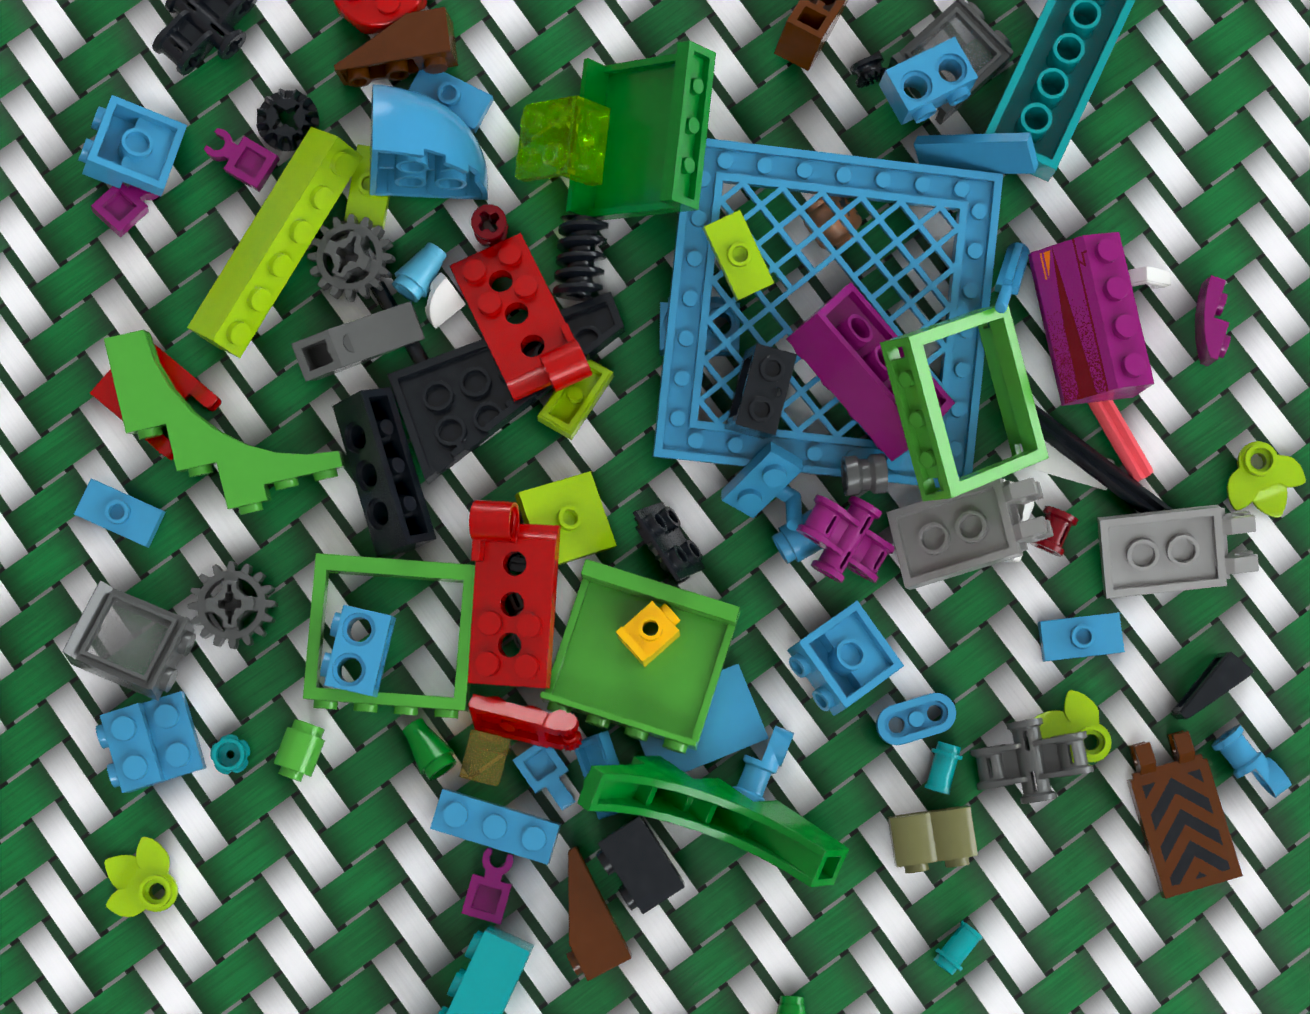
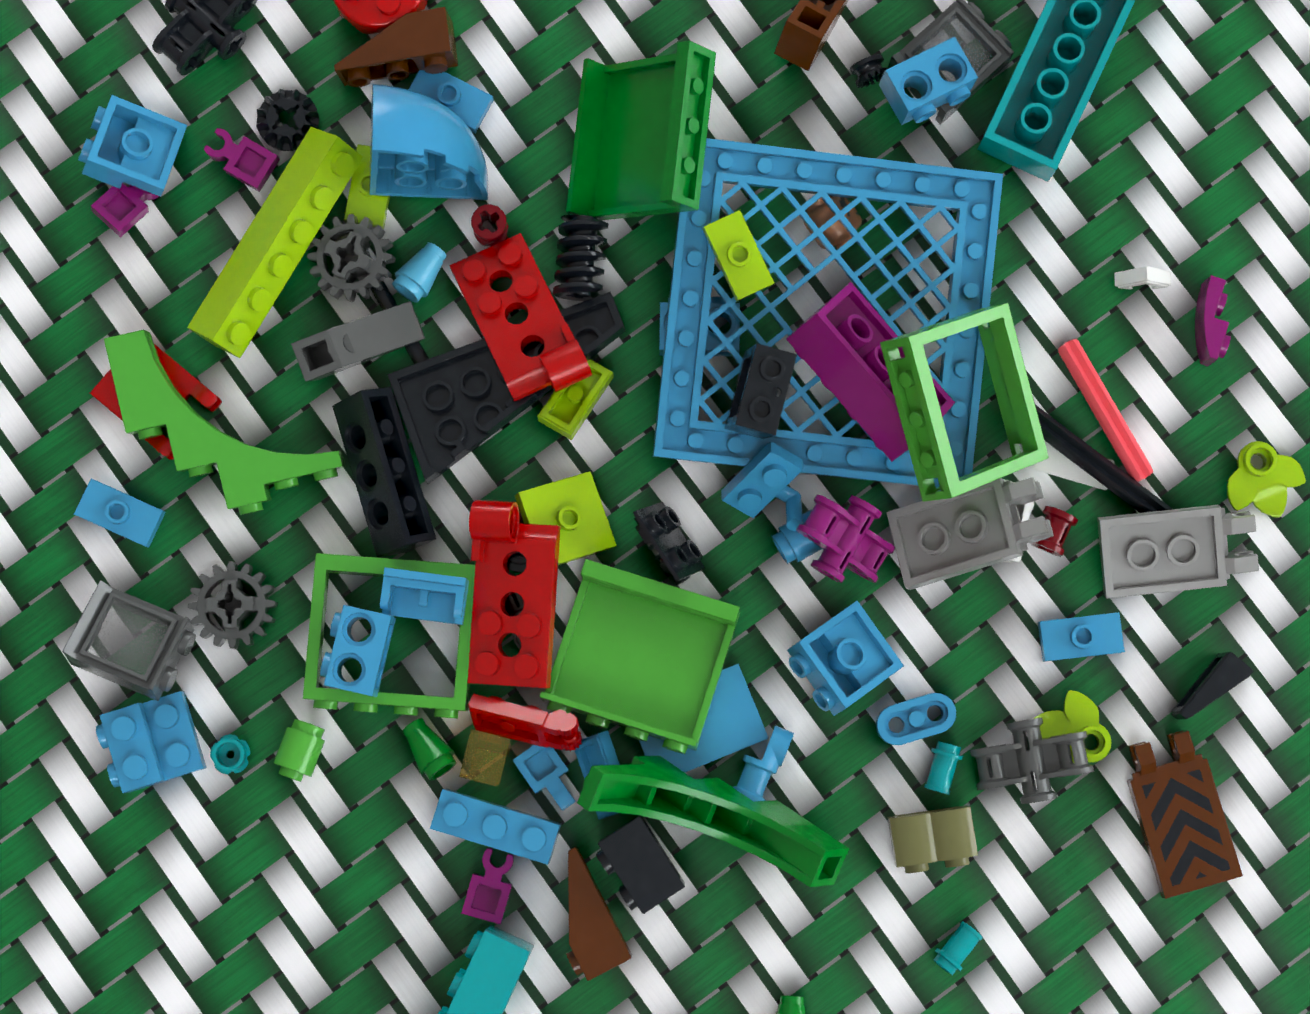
lime plate [104,837,178,917] -> none
white tile [425,272,466,329] -> none
clear neon green bracket [515,95,611,186] -> none
yellow brick [616,601,681,667] -> none
dark grey wheel [841,453,888,496] -> none
dark azure tile [914,132,1039,174] -> none
dark azure axle [995,242,1030,313] -> none
magenta slope [1028,232,1155,406] -> none
dark azure connector [1211,724,1292,798] -> none
none -> dark azure hinge [380,567,469,625]

